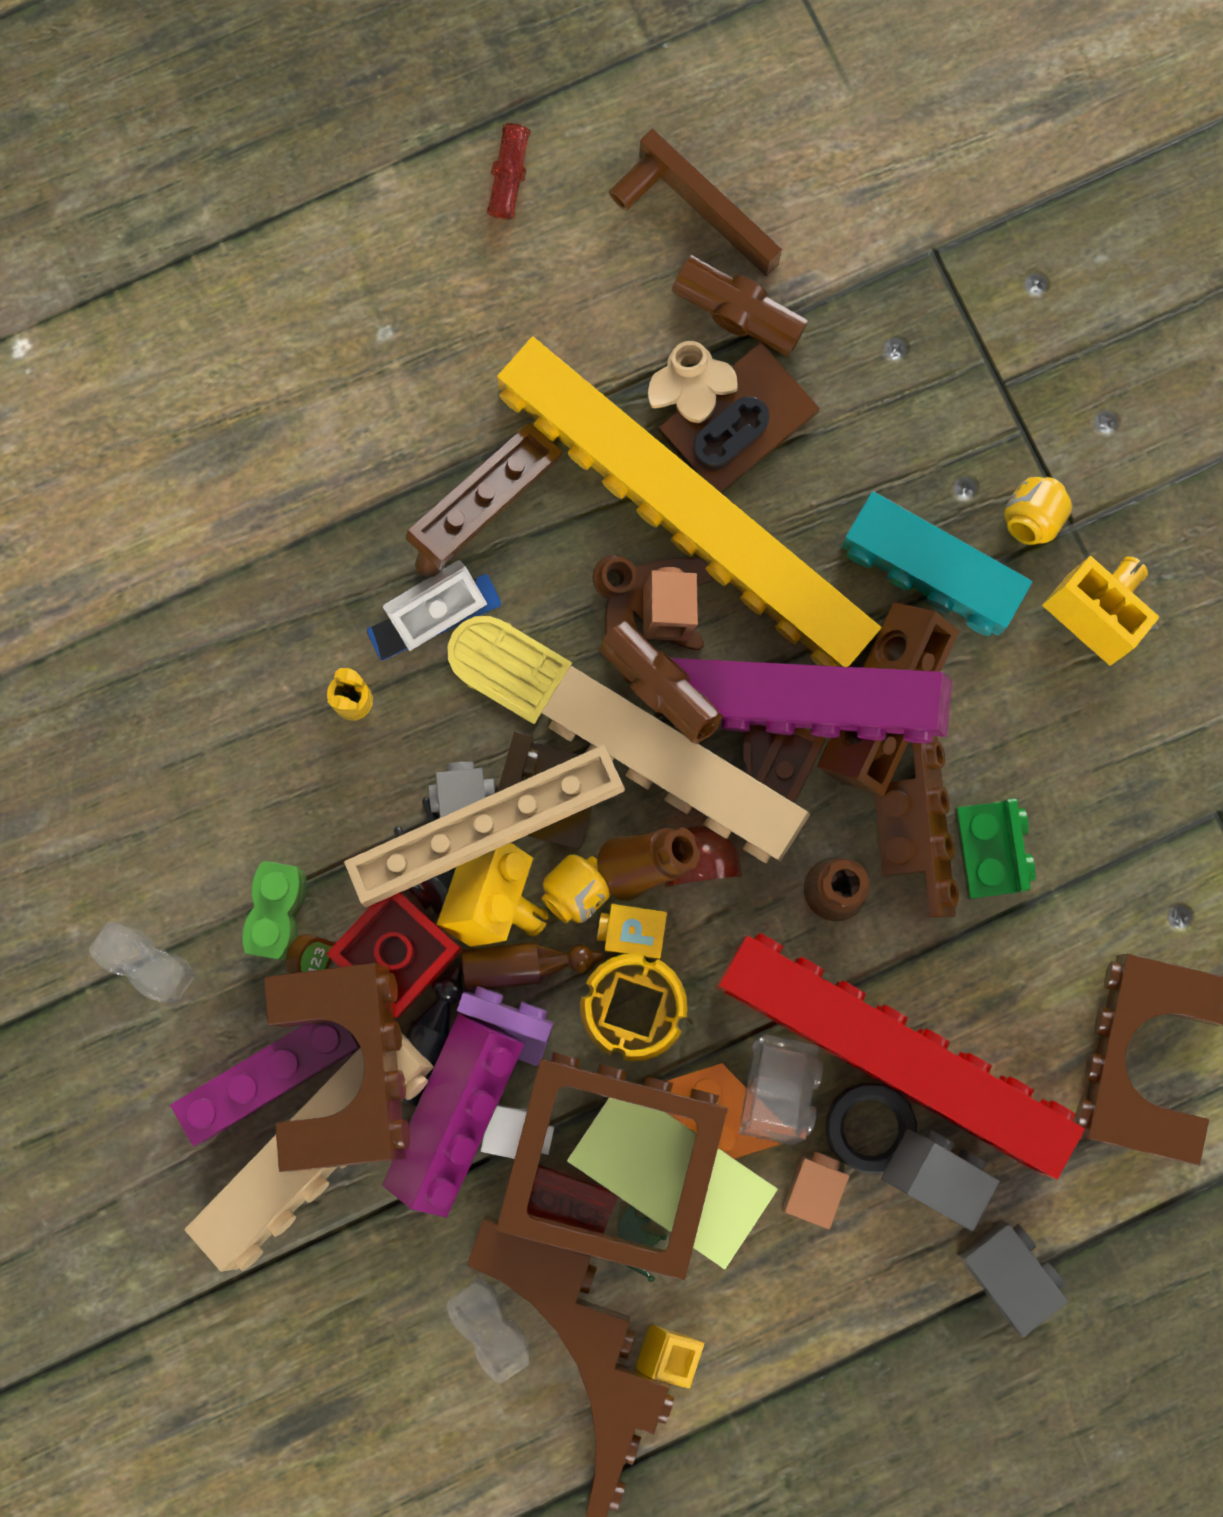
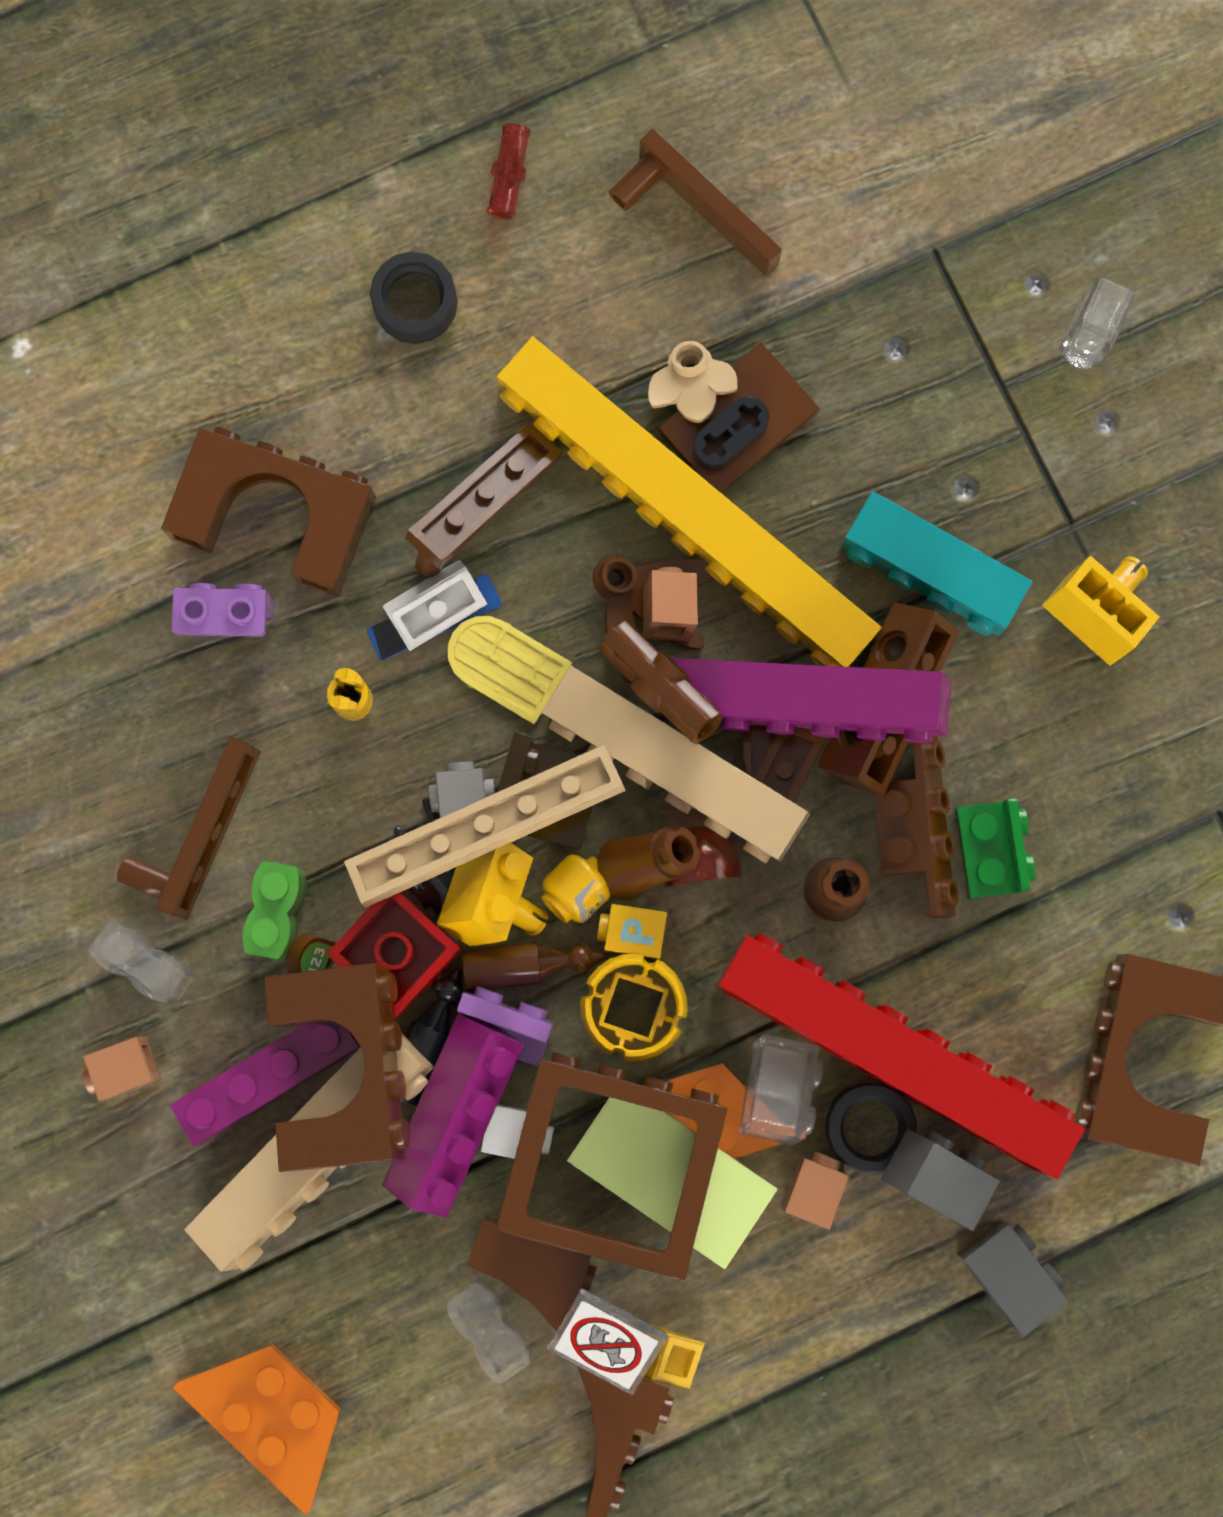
clear red panel [527,1164,618,1234] -> none
clear green piece [617,1205,667,1282] -> none
reddish brown piece [672,255,808,357] -> none
yellow head [1004,477,1073,545] -> none
none -> nougat brick [81,1036,161,1101]
none -> reddish brown piece [117,736,261,920]
none -> reddish brown arch [161,427,376,597]
none -> medium lavender bracket [172,583,274,637]
none -> orange wing [173,1344,341,1515]
none -> black tyre [370,251,458,344]
none -> piece [547,1288,669,1395]
none -> clear brick [1060,278,1135,369]

